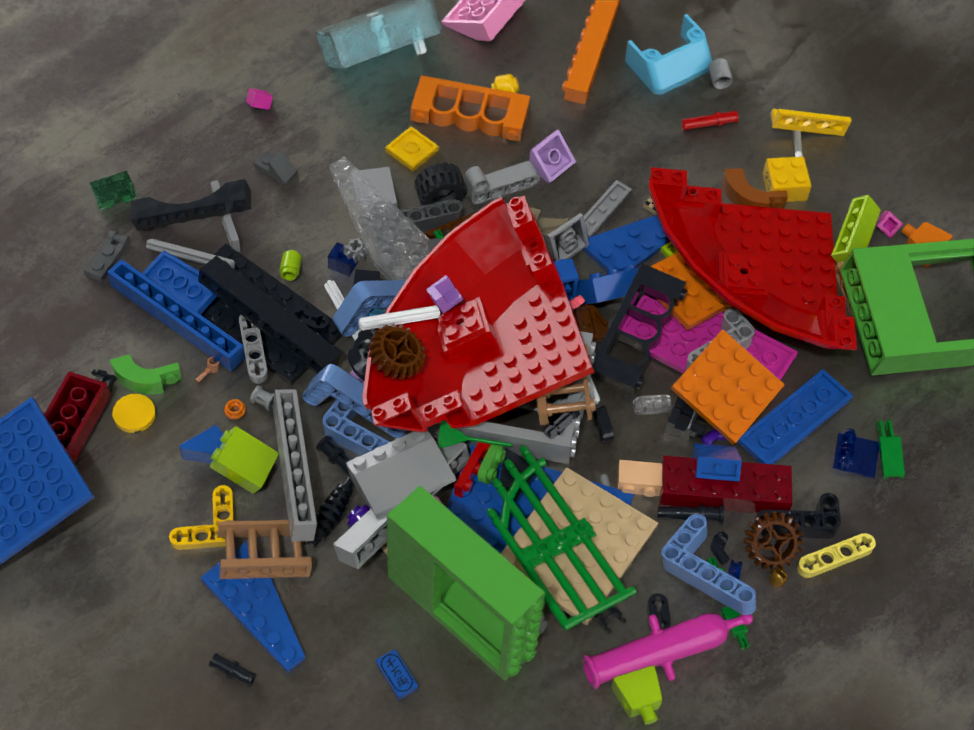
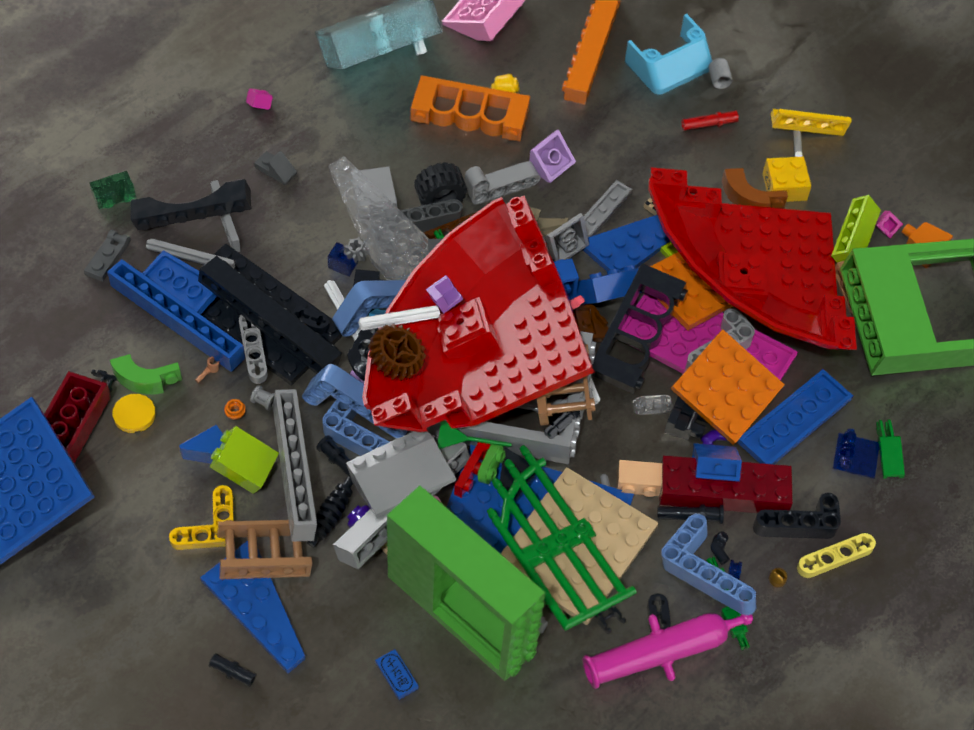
lime brick [279,250,302,281] -> none
yellow tile [385,126,439,171] -> none
black beam [593,405,614,443] -> none
lime torso [611,665,662,725] -> none
reddish brown gear [743,511,804,571] -> none

